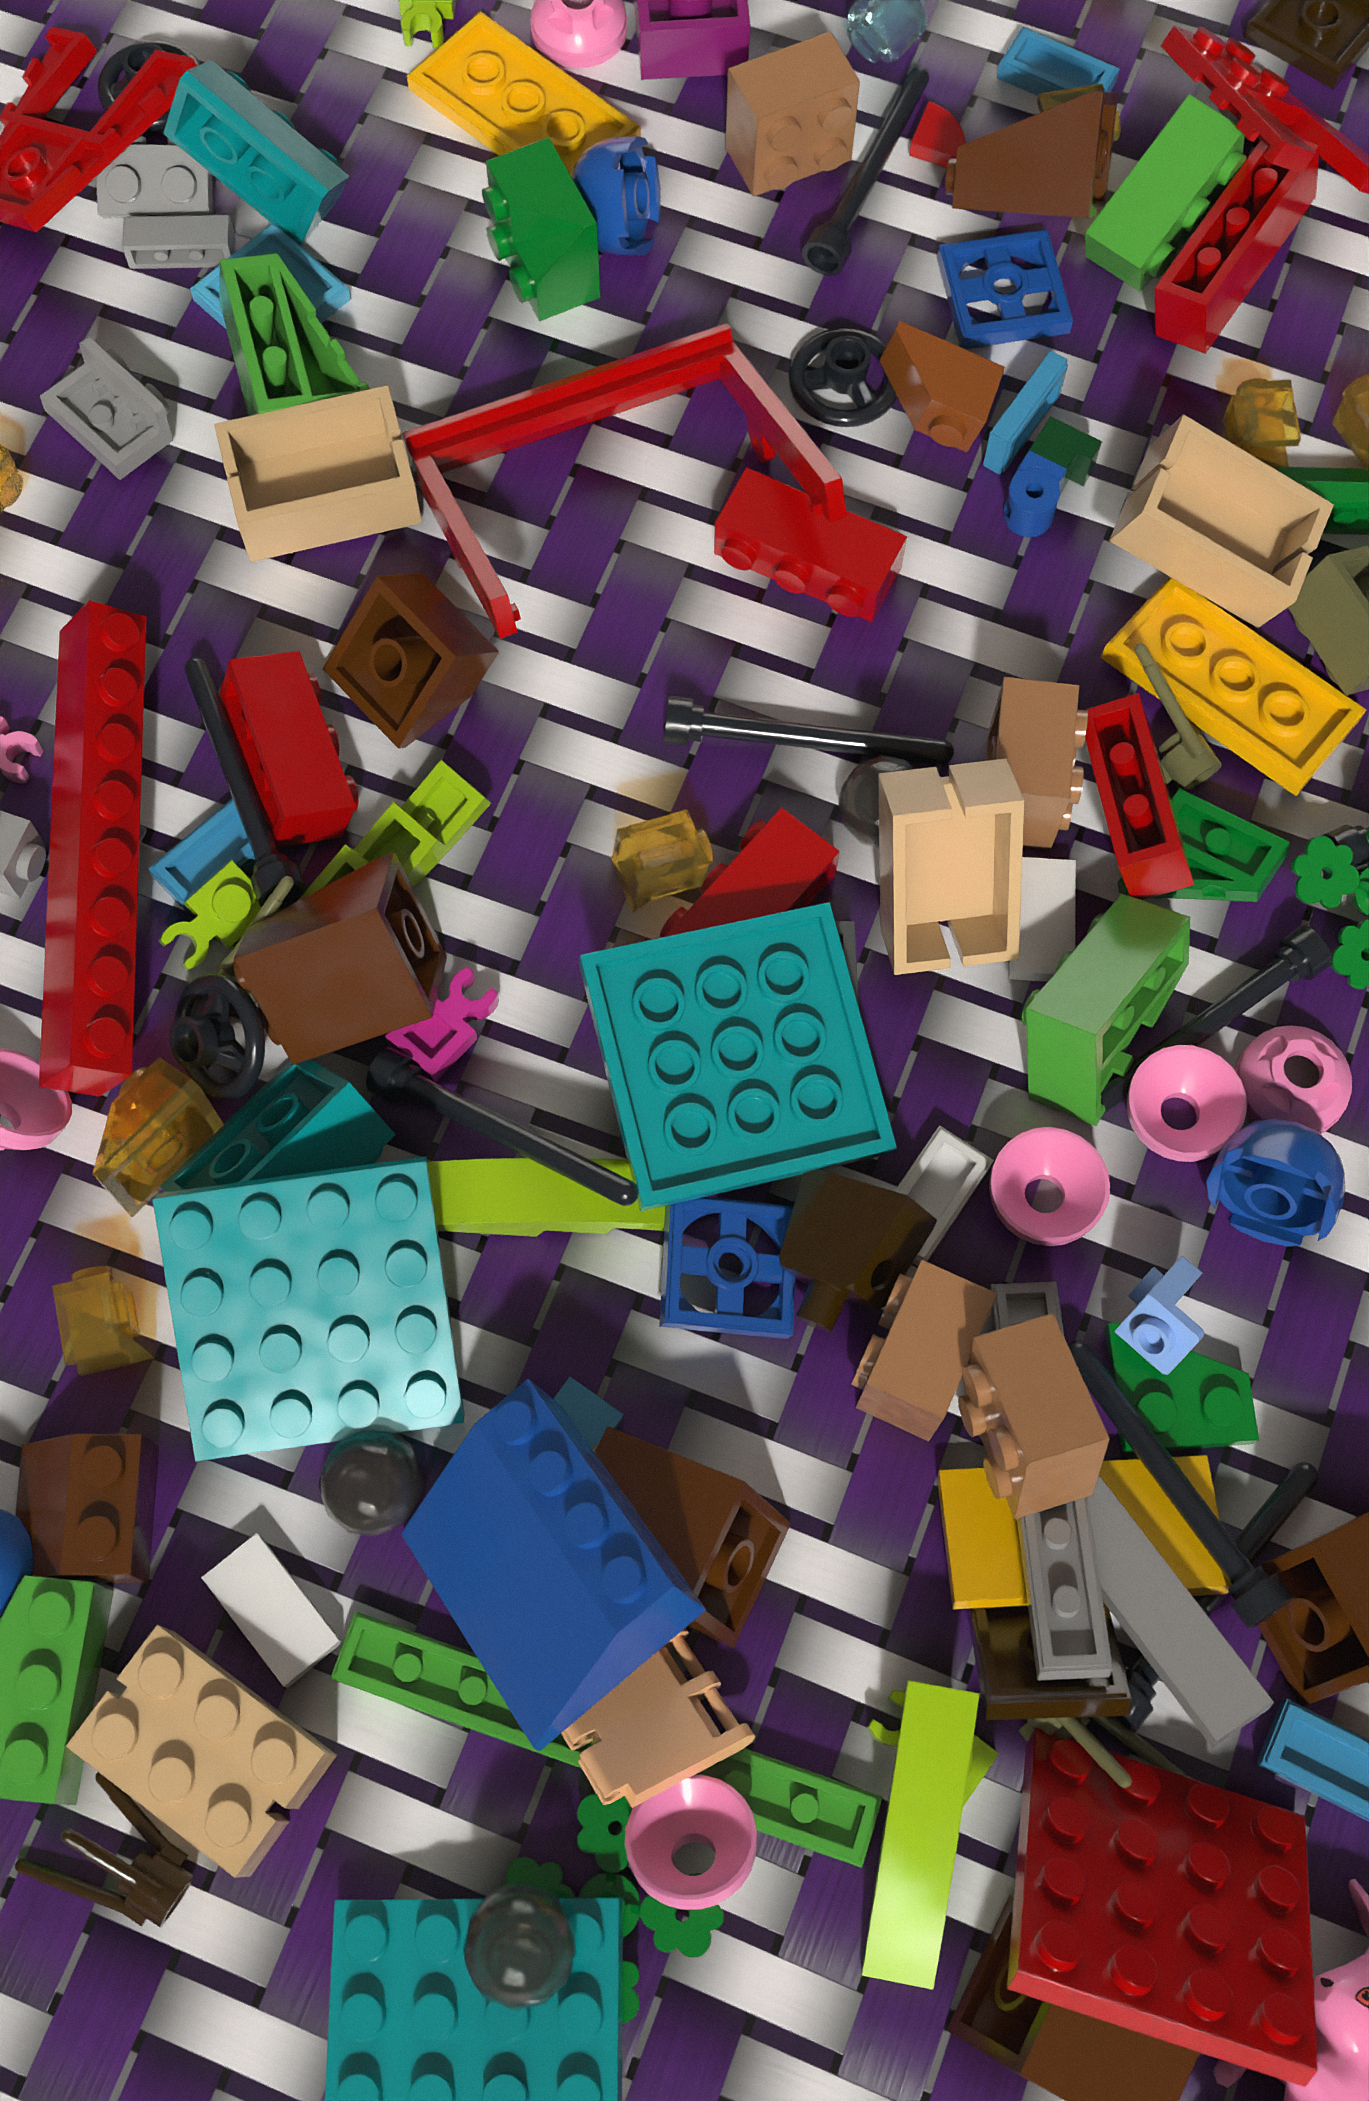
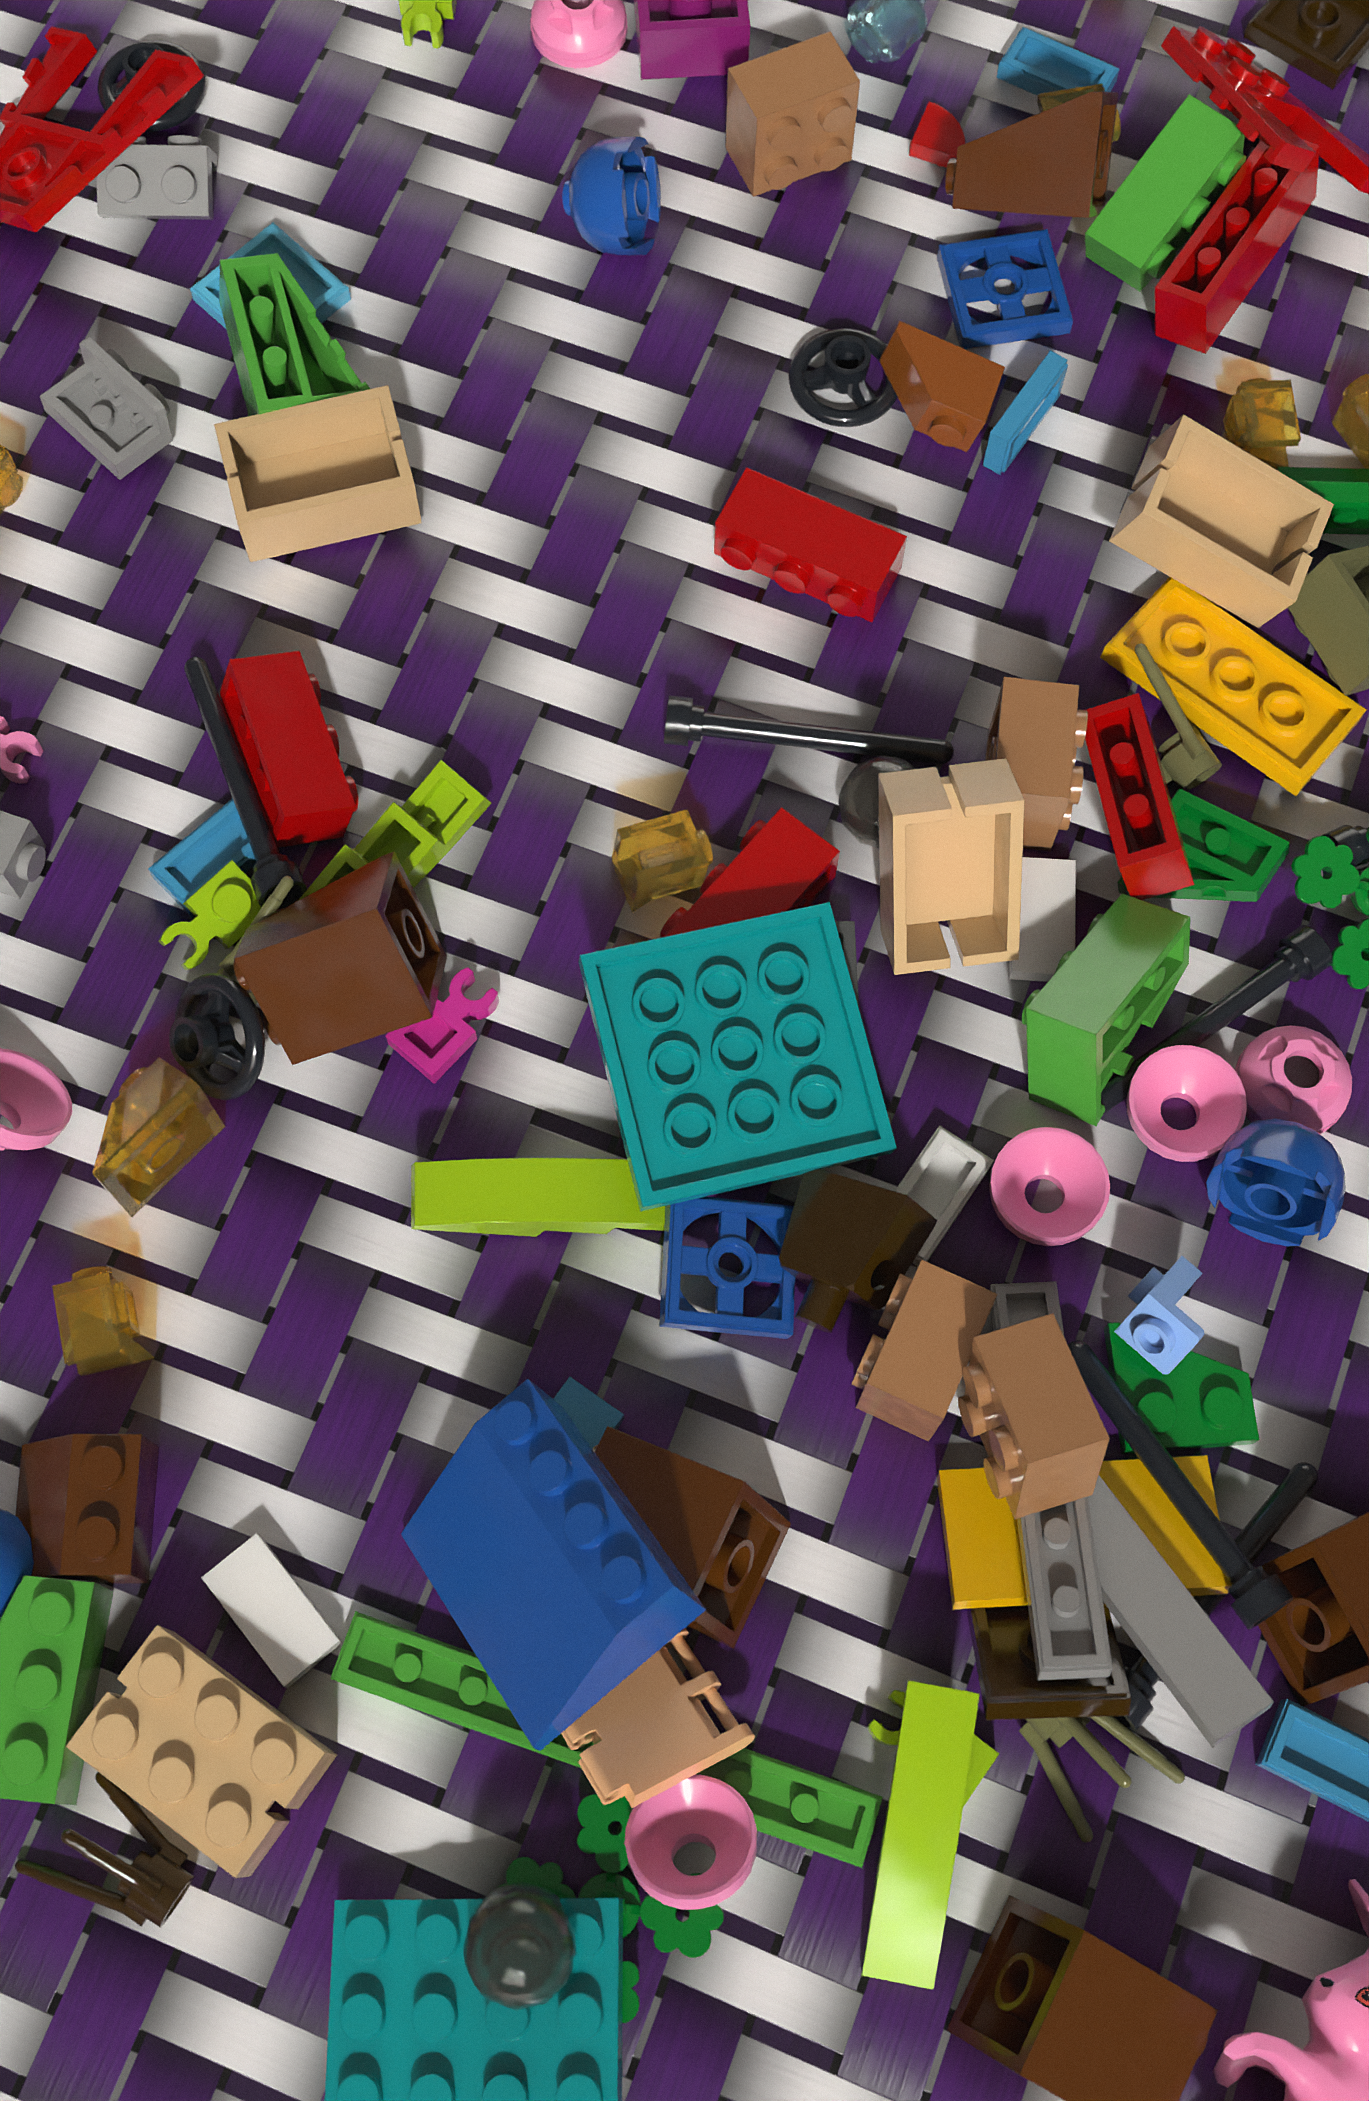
red brick [39,600,147,1097] -> none
light grey piece [122,214,235,269] -> none
teal plate [152,1156,465,1461] -> none
teal slope [160,1059,396,1192] -> none
teal slope [163,60,350,246] -> none
clear smoke hair [318,1430,427,1536] -> none
reddish brown slope [322,573,500,749] -> none
black piece [366,1046,639,1206] -> none
red piece [402,323,847,639] -> none
yellow tile [407,11,641,176] -> none
green slope [482,137,600,322] -> none
black piece [802,67,929,276] -> none
leg [1003,416,1102,537] -> none
red plate [1007,1727,1318,2087] -> none

